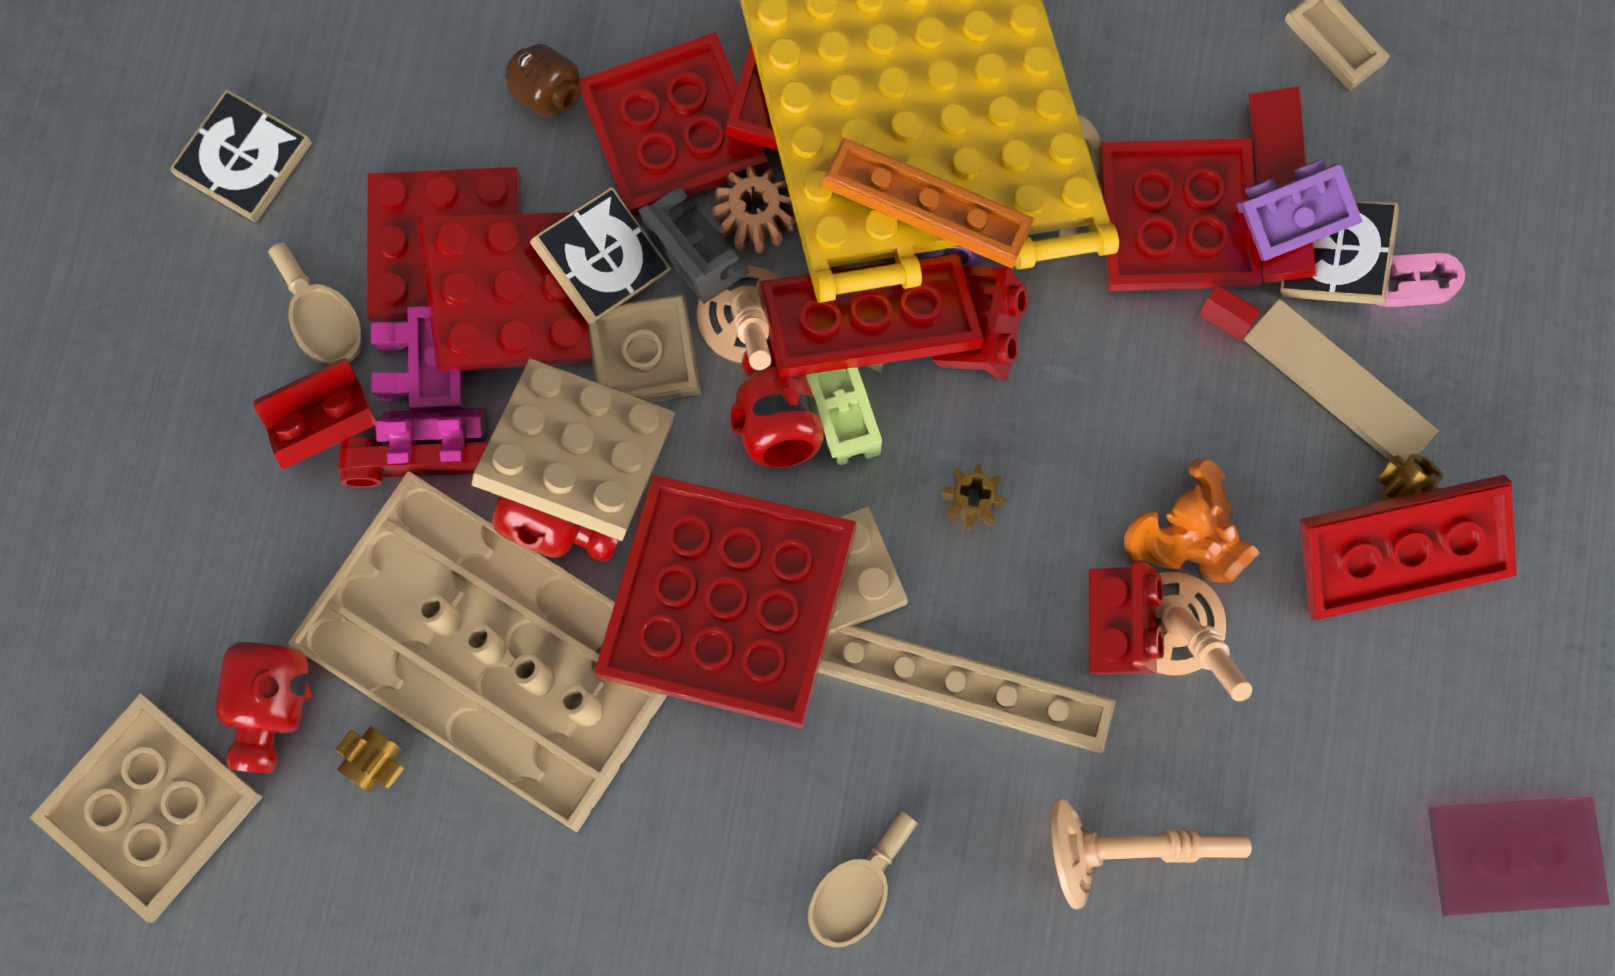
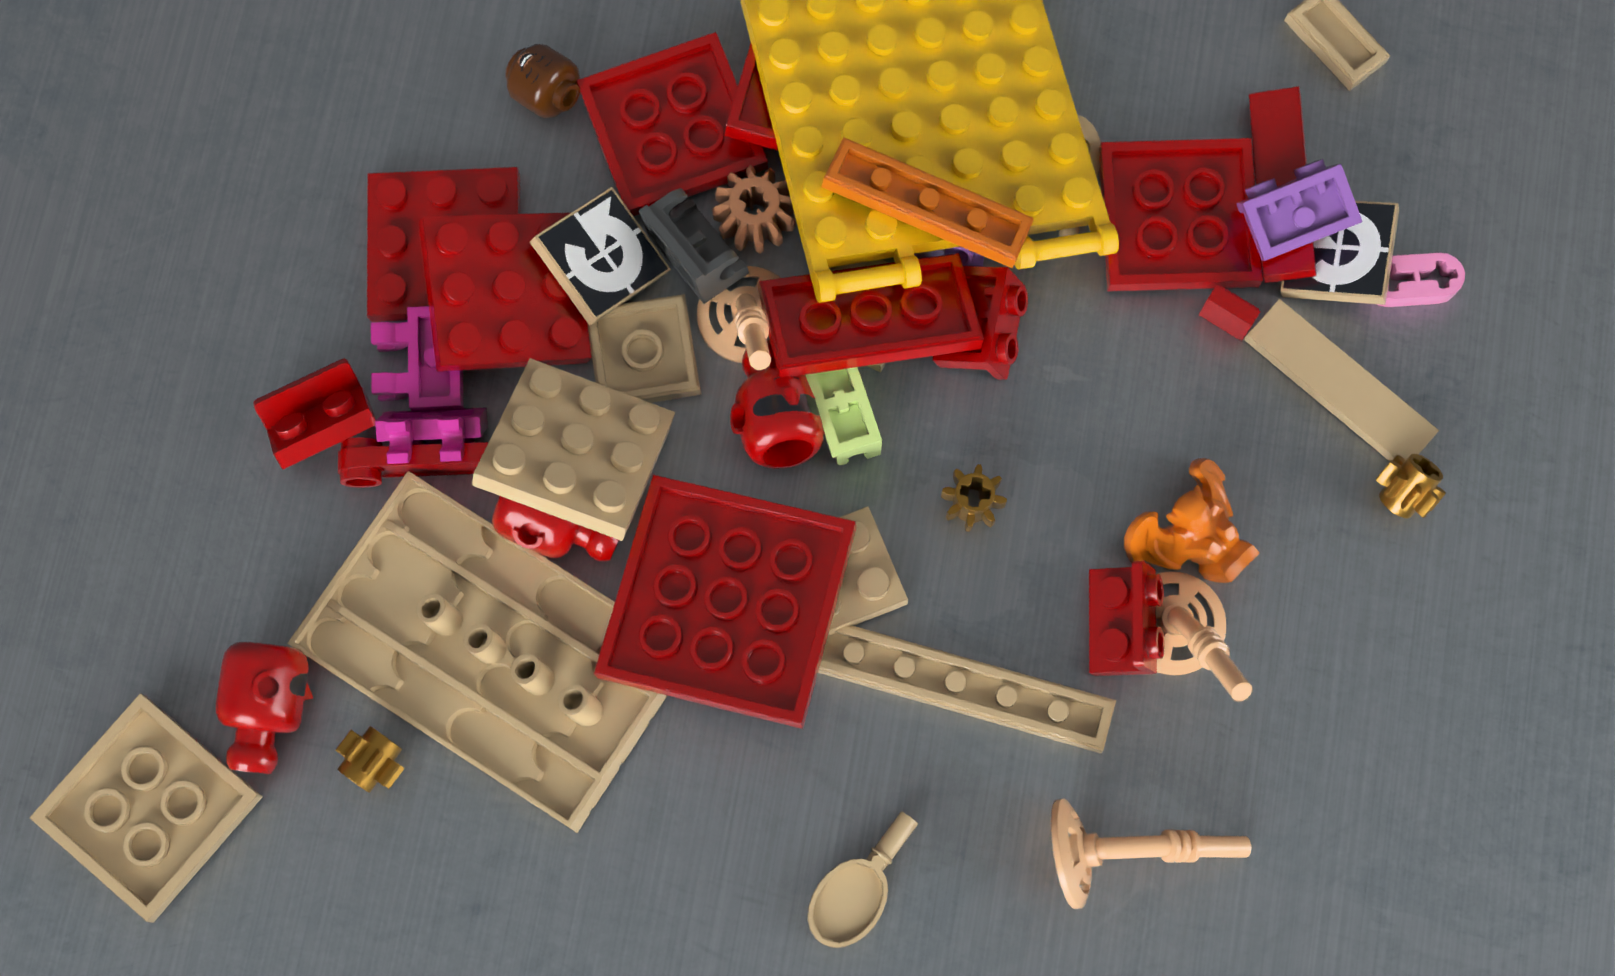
tile [170,89,312,223] -> none
tan piece [268,242,362,366] -> none
red tile [1300,475,1517,620] -> none
clear pink tile [1428,796,1610,917] -> none

